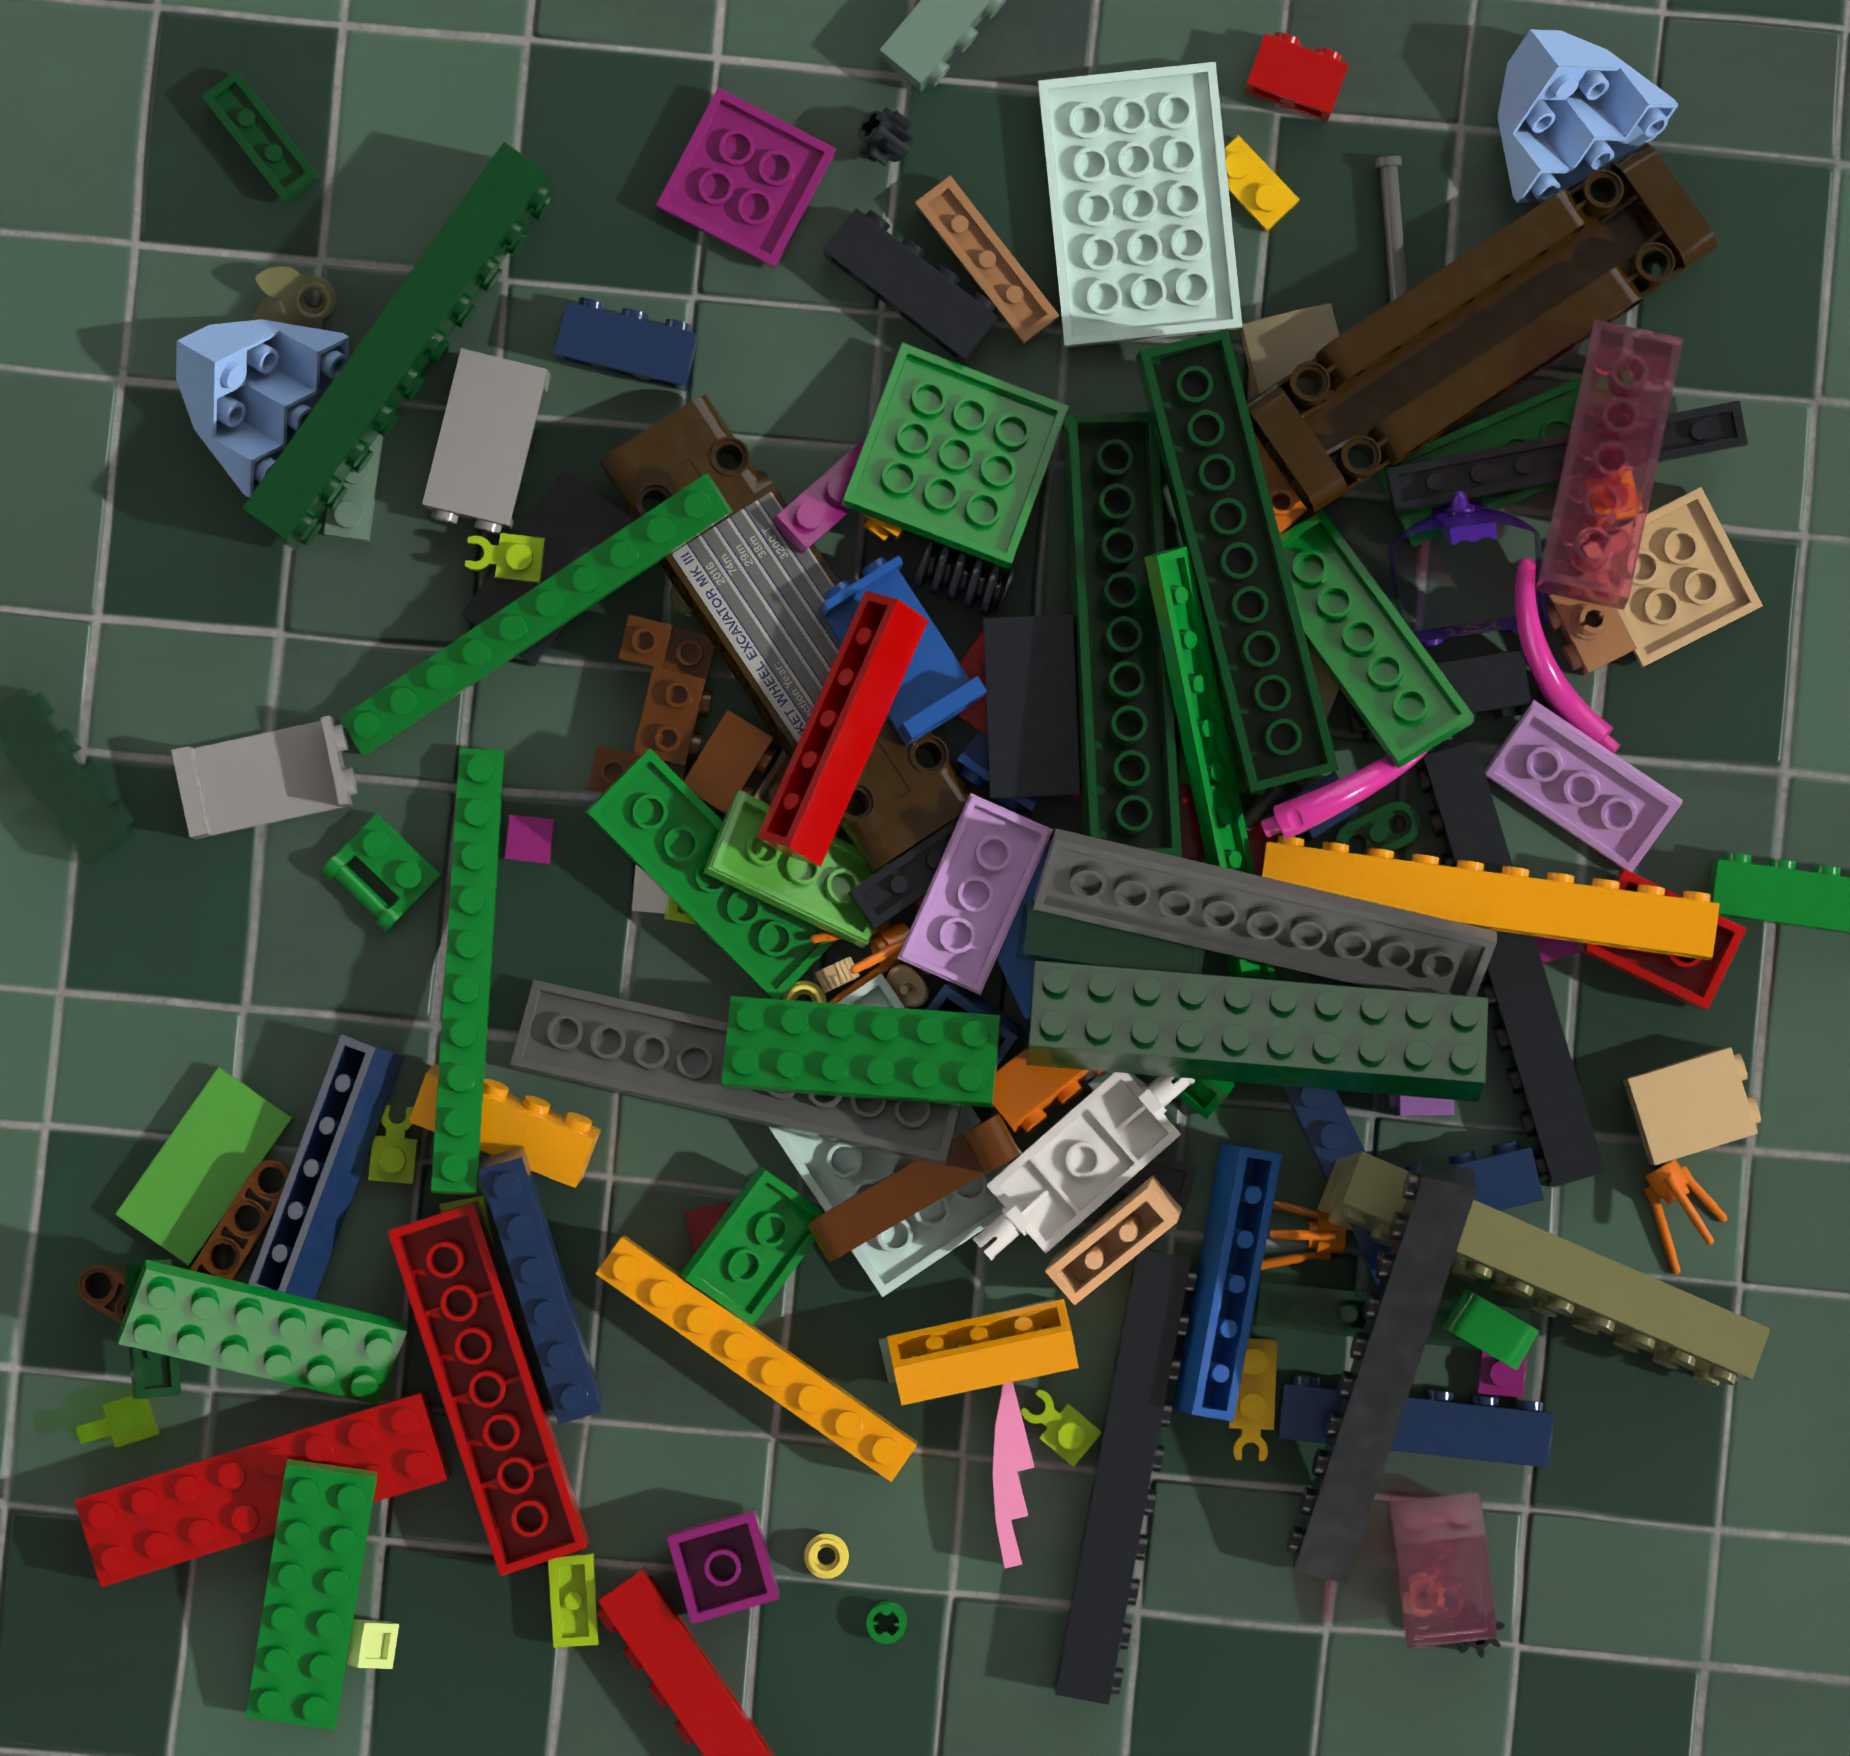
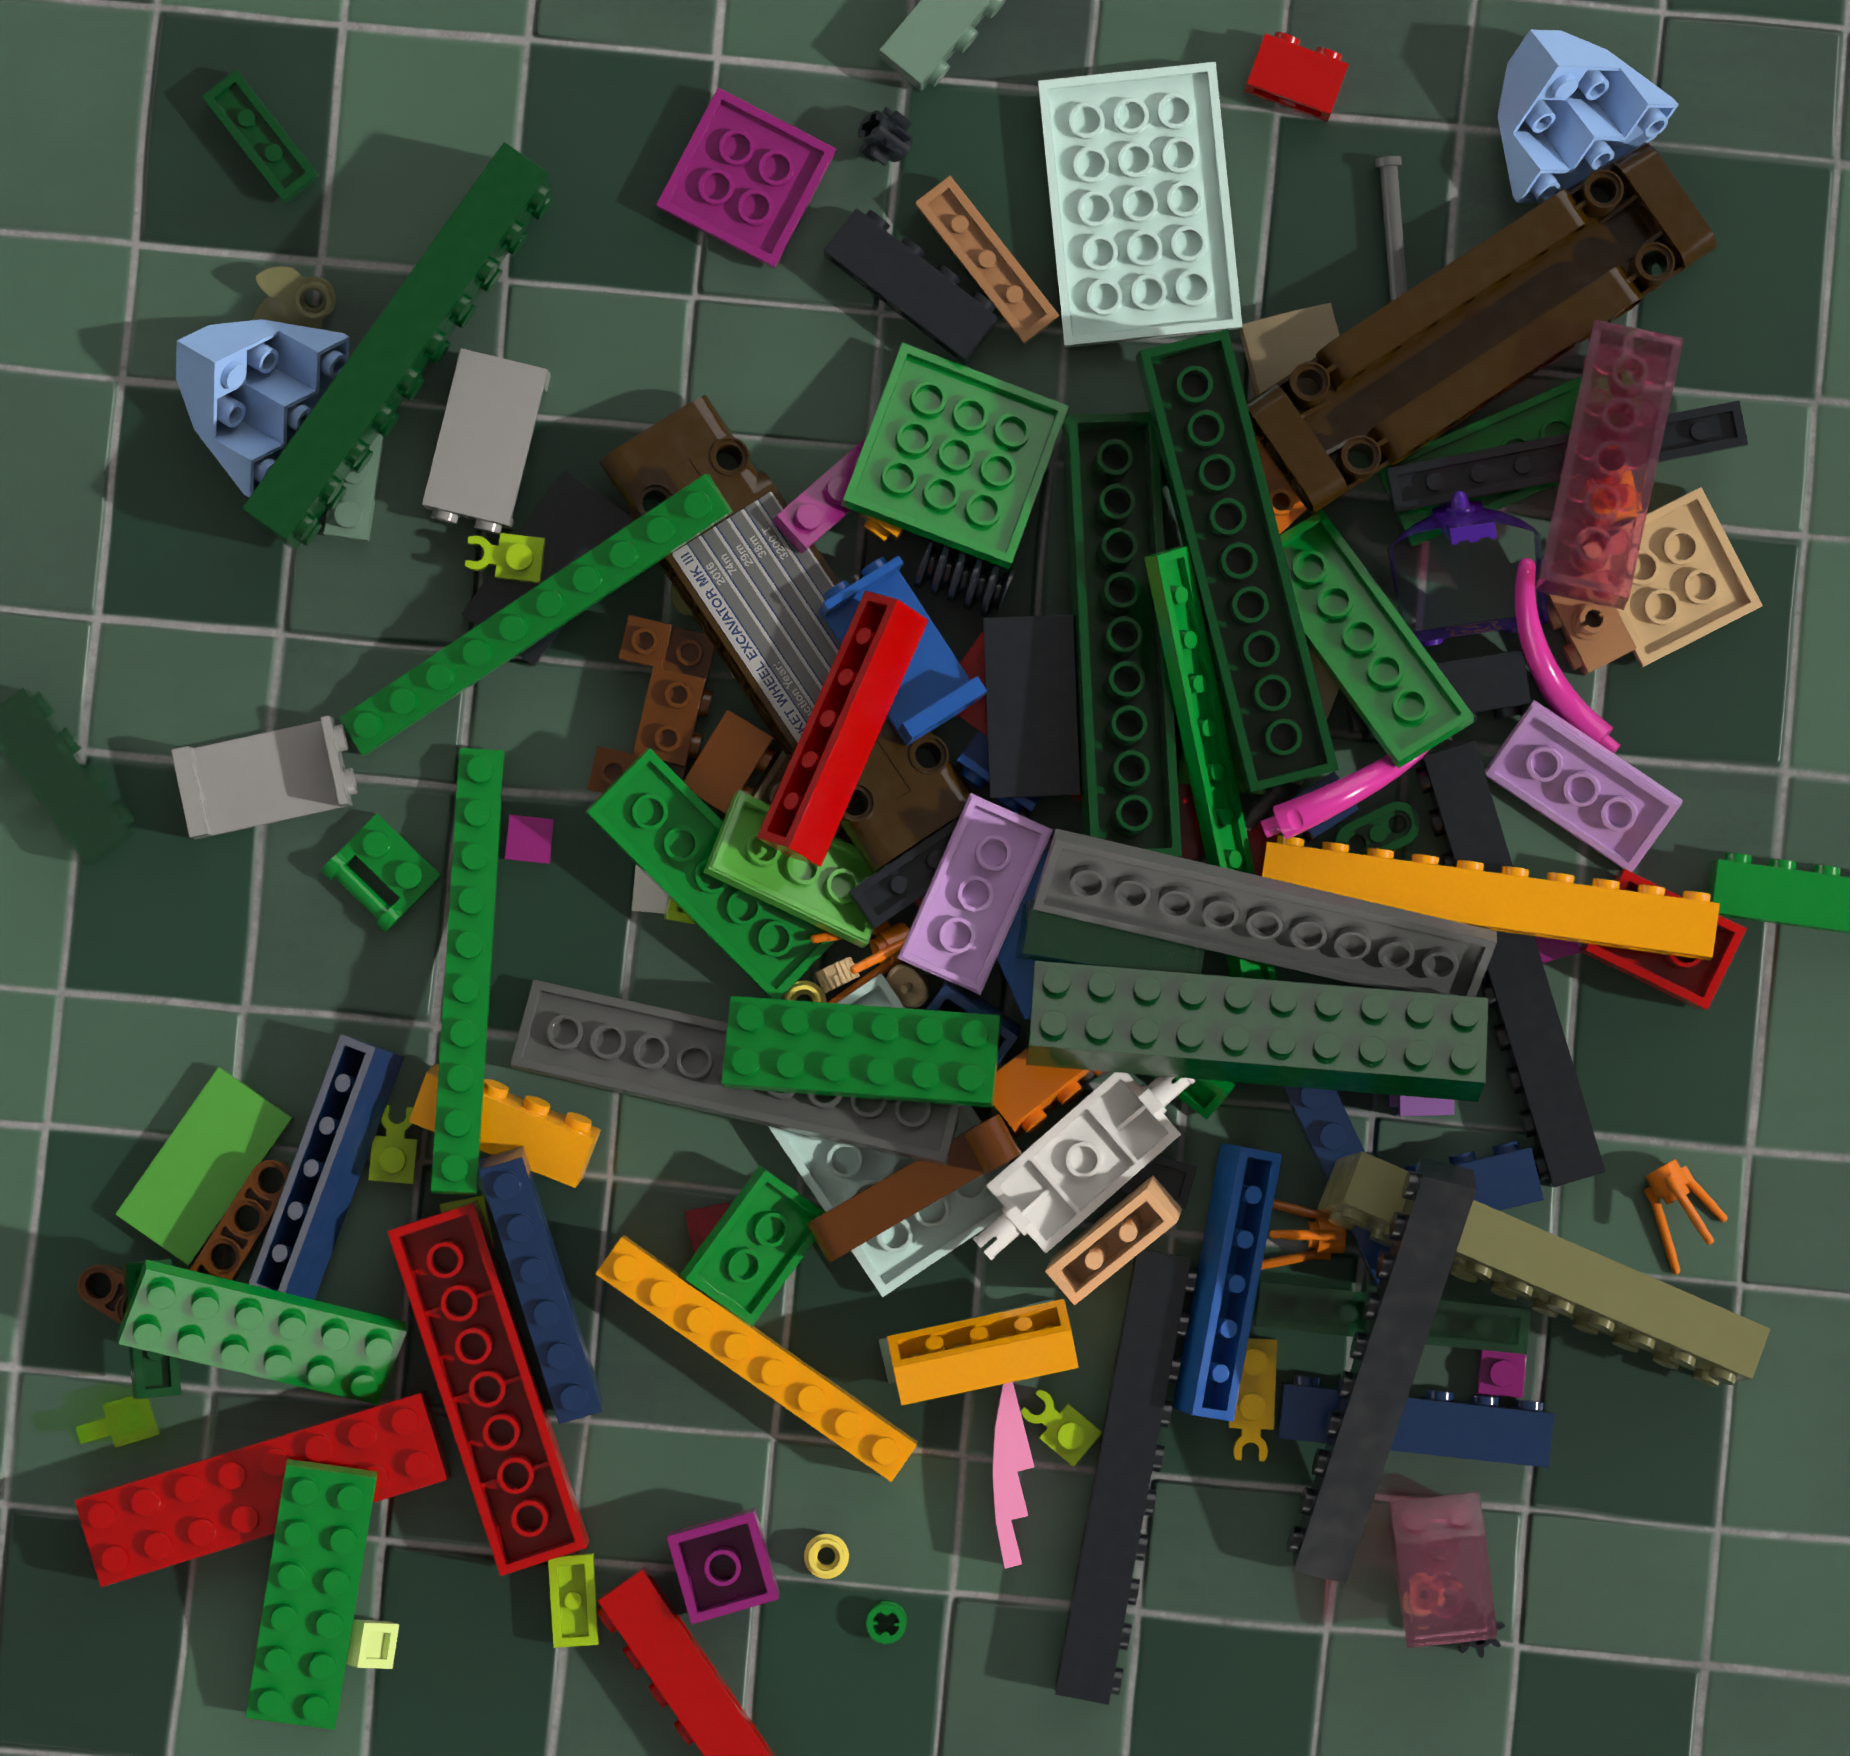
dark blue brick [554,297,699,391] -> none
yellow plate [1224,135,1300,232] -> none
green beam [1442,1288,1539,1370] -> none
tan brick [1622,1047,1761,1165] -> none

